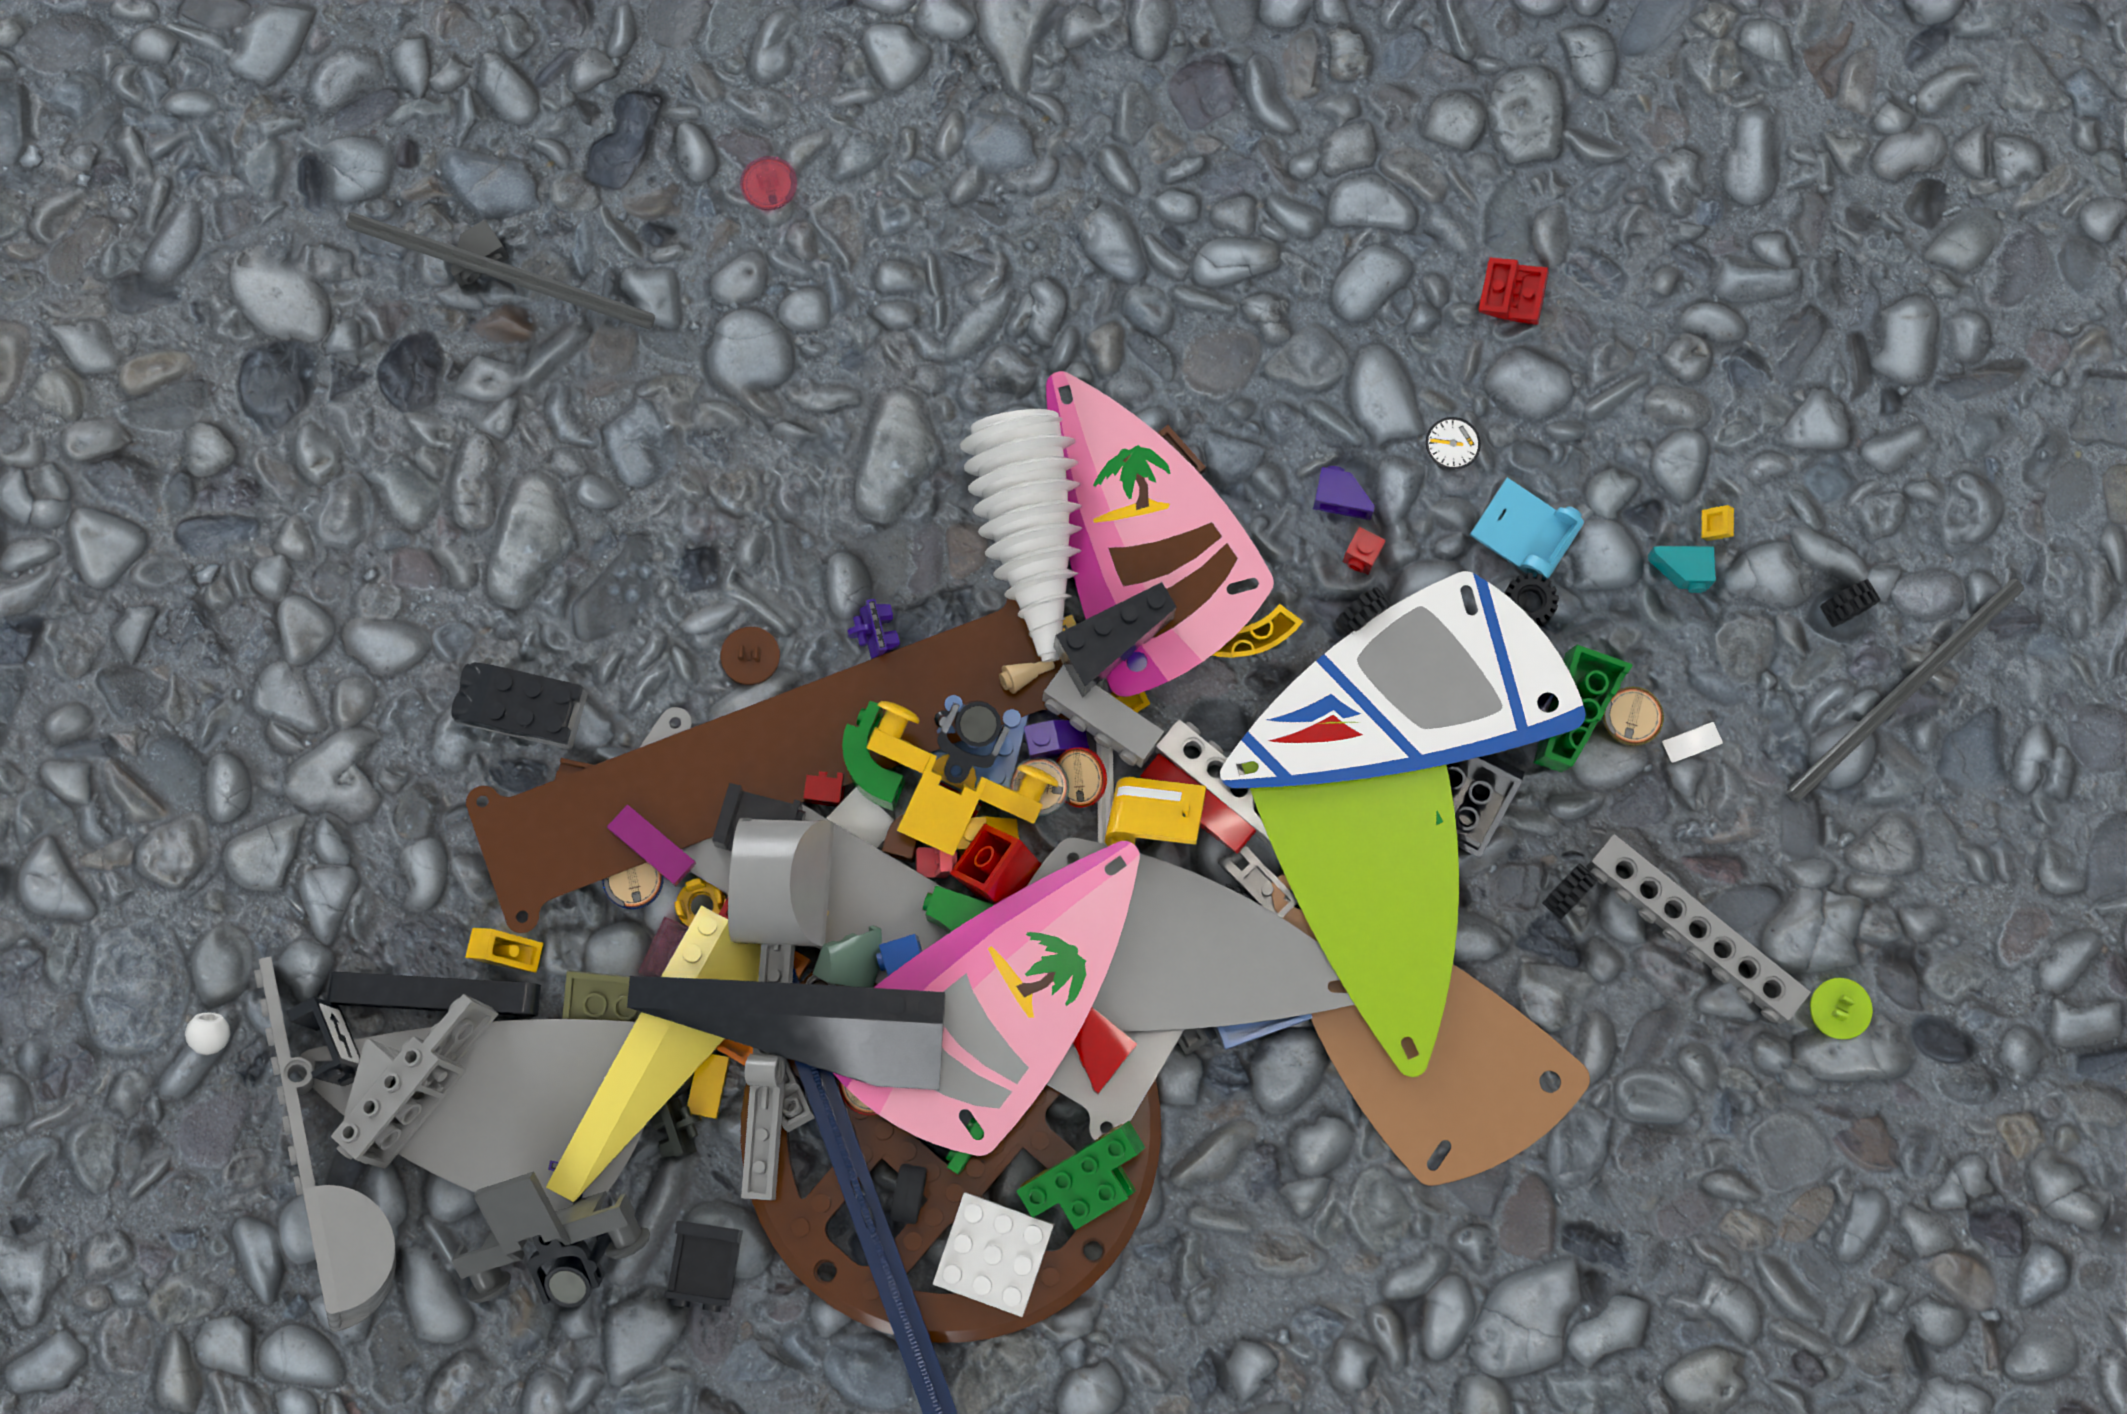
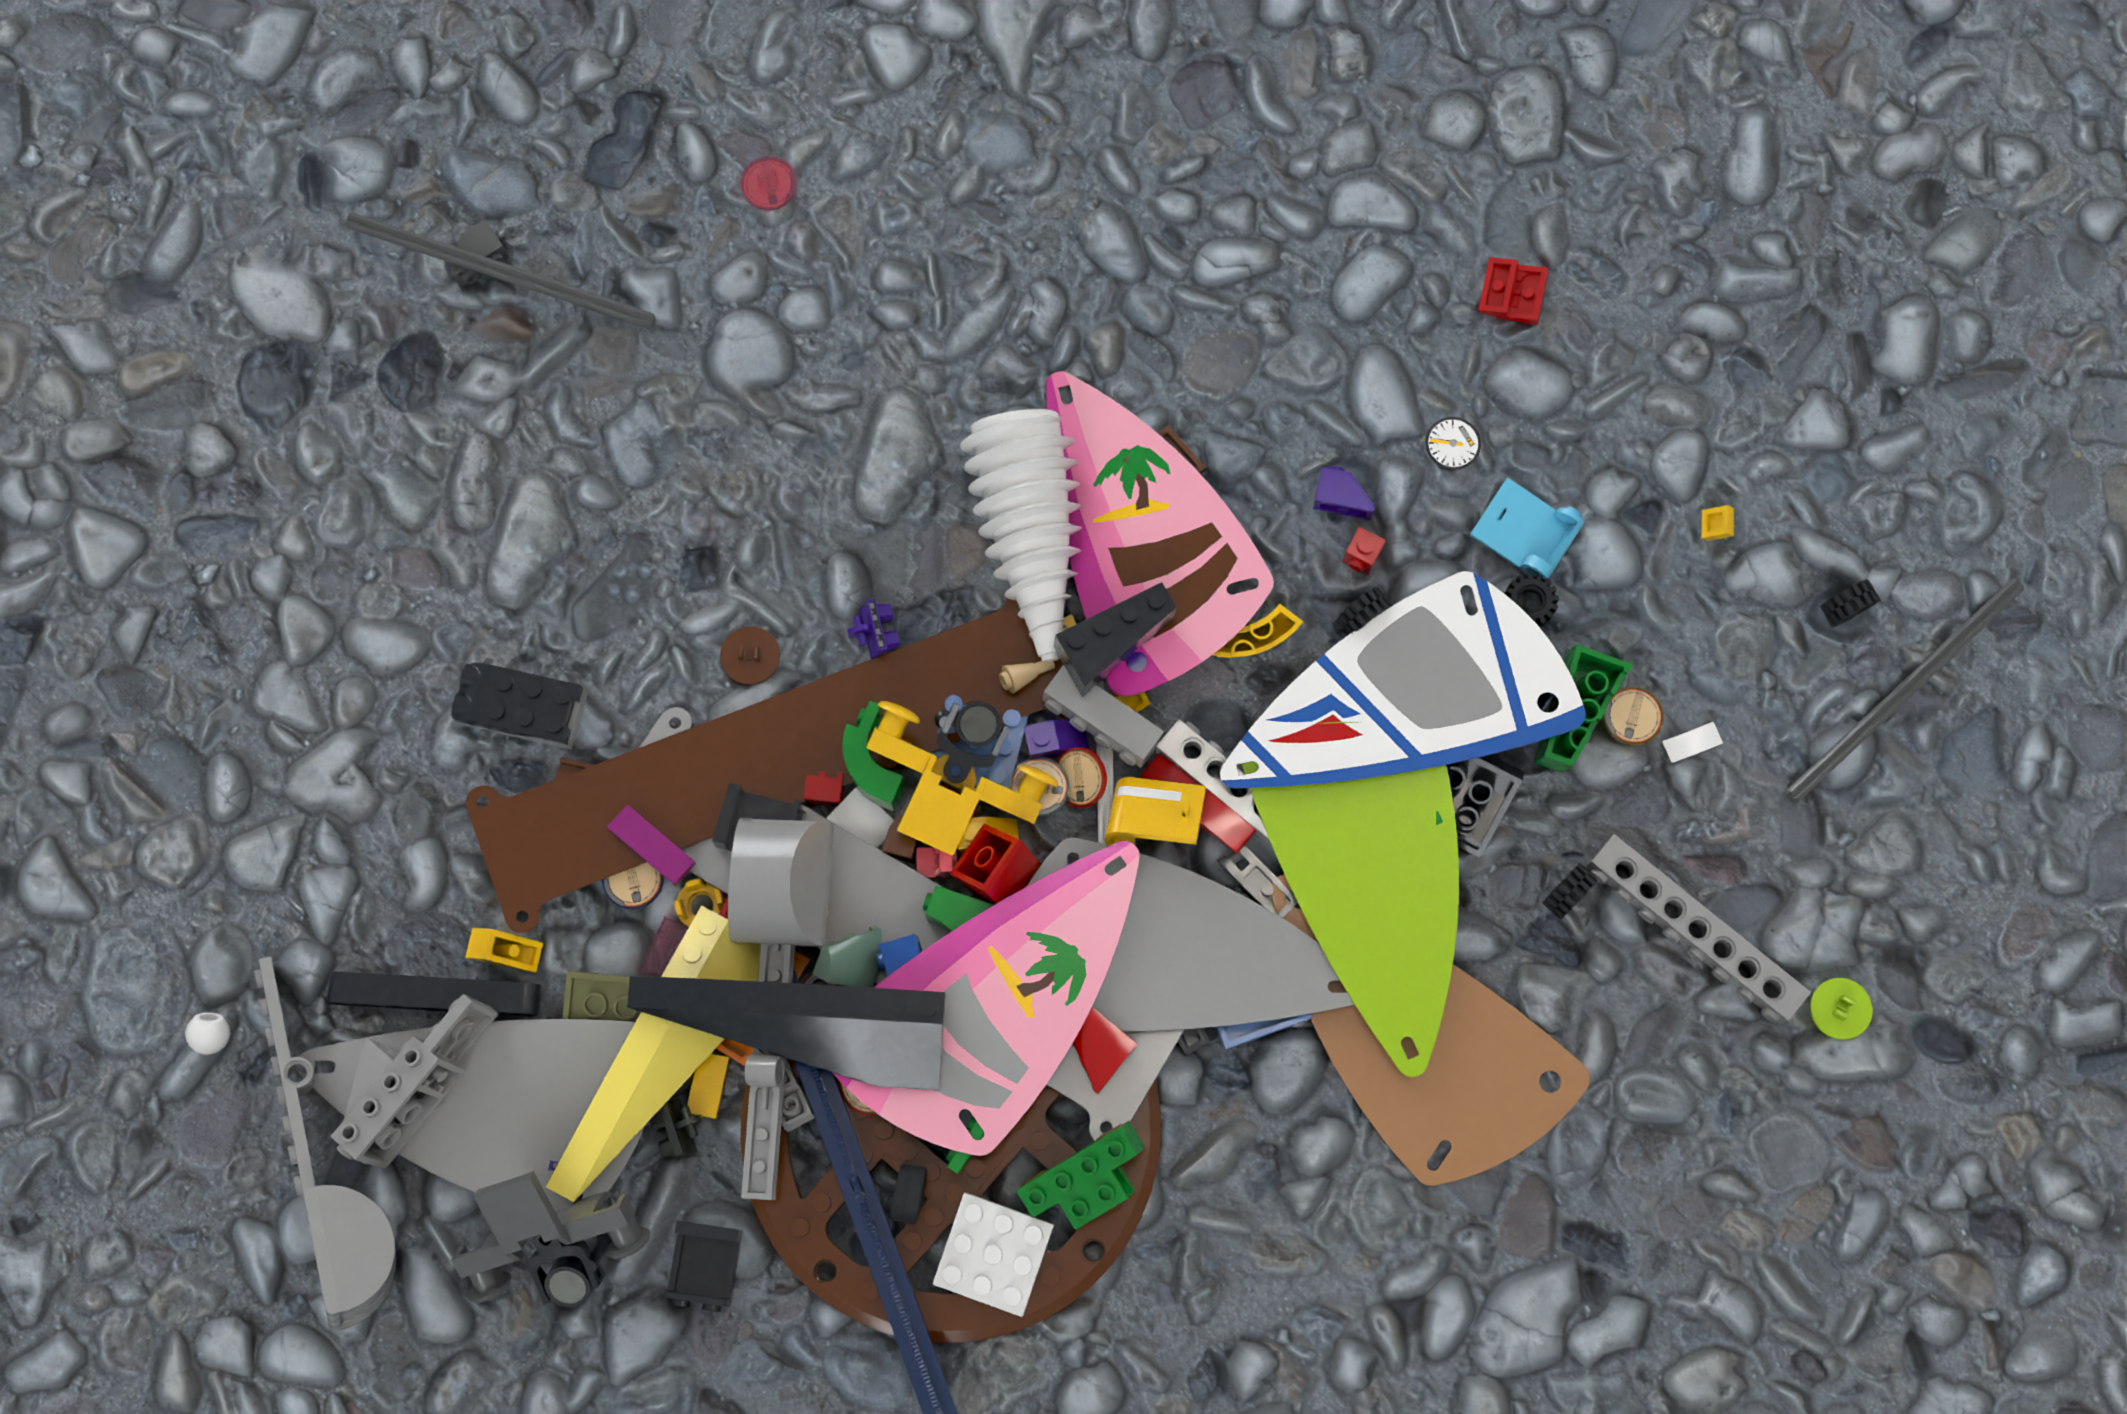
black panel [286,996,360,1086] -> none
teal slope [1648,546,1716,593] -> none

